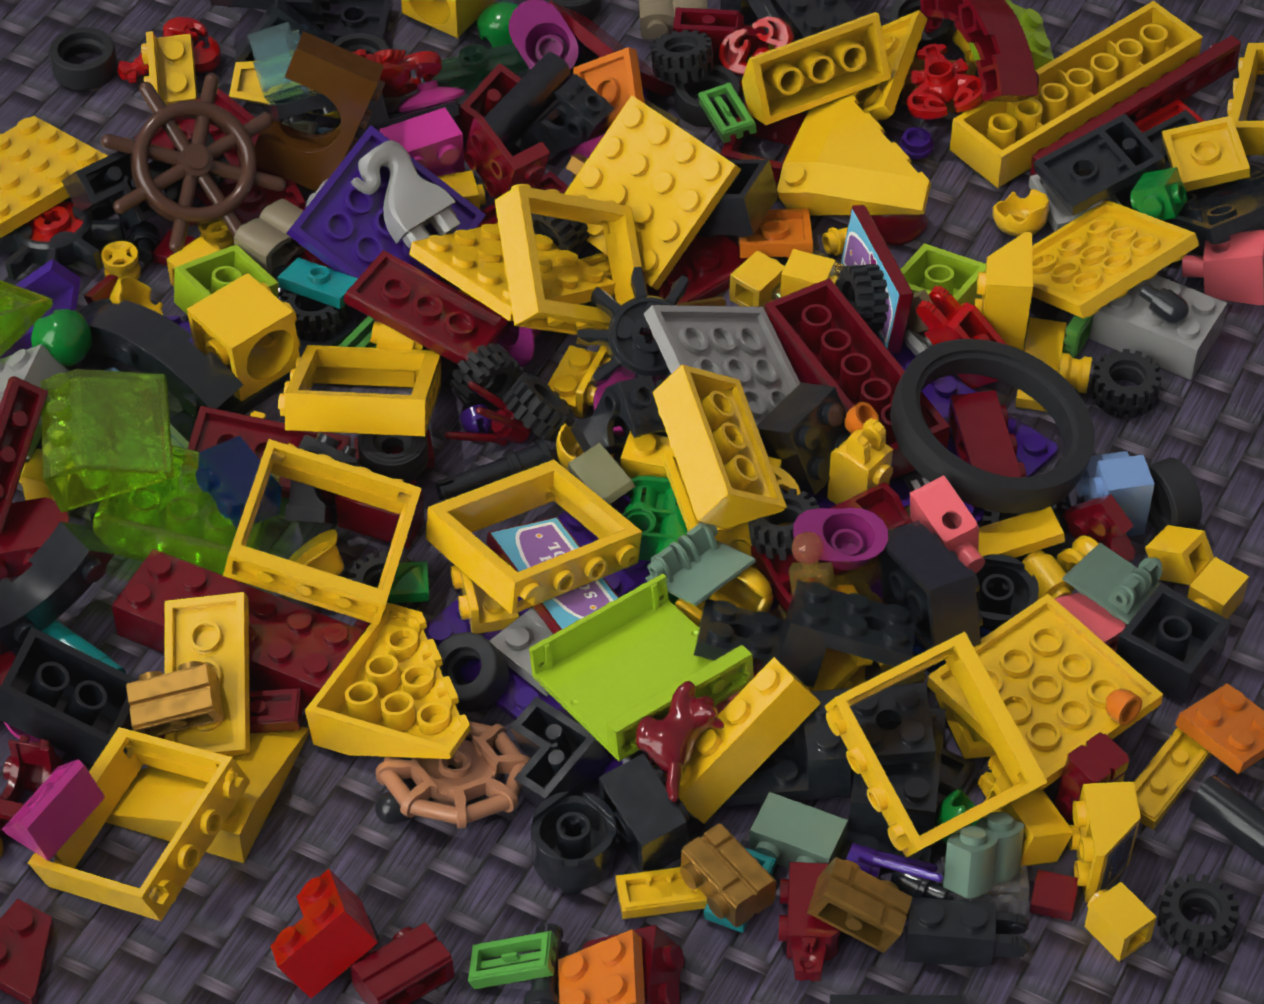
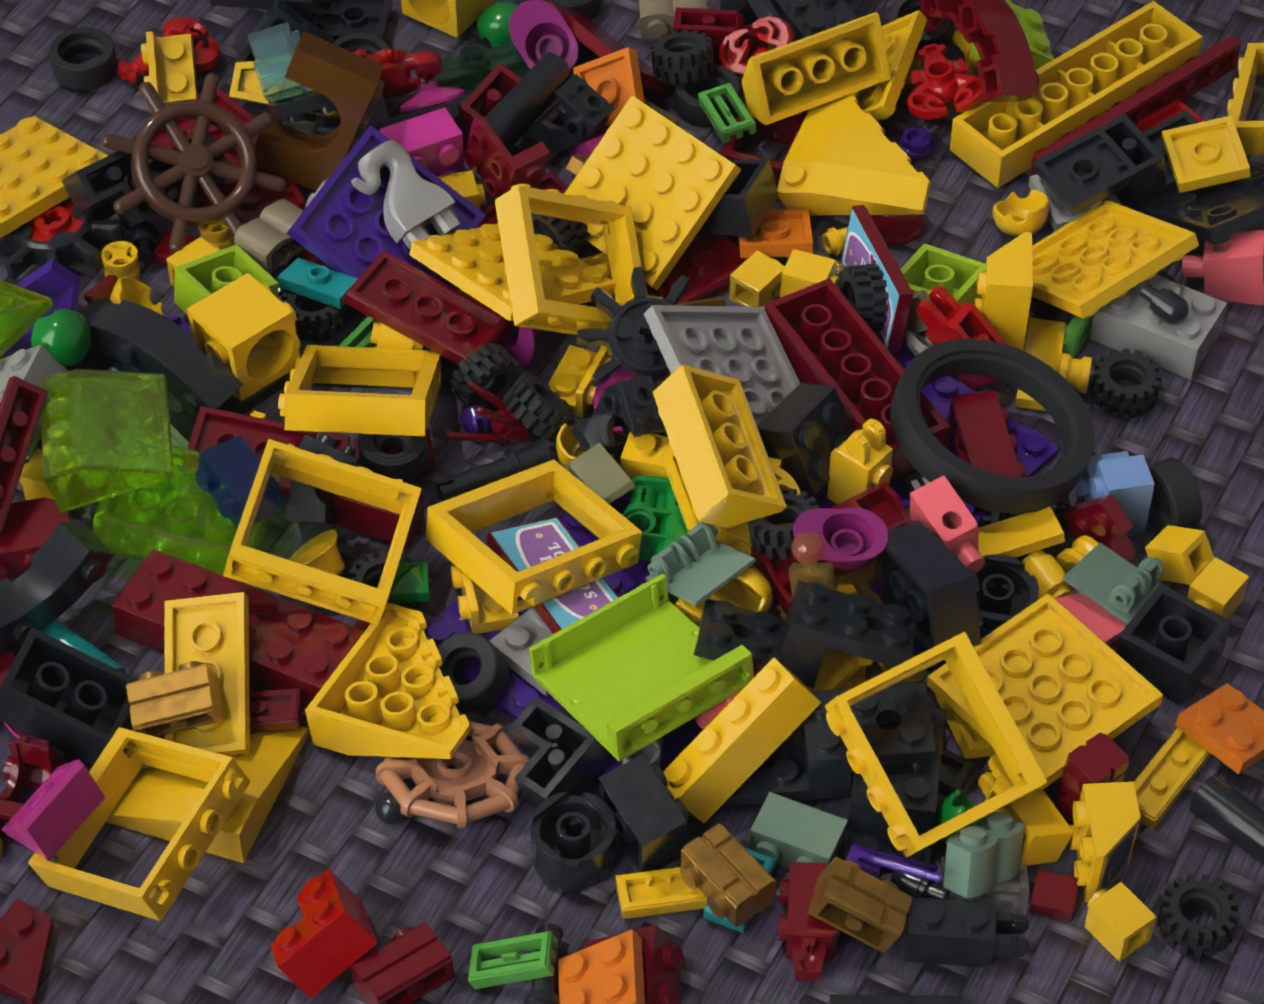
dark red animal [636,681,724,802] -> none
orange hinge [845,402,879,434] -> none
orange hinge [1106,688,1142,726] -> none
green brick [1131,167,1188,221] -> none

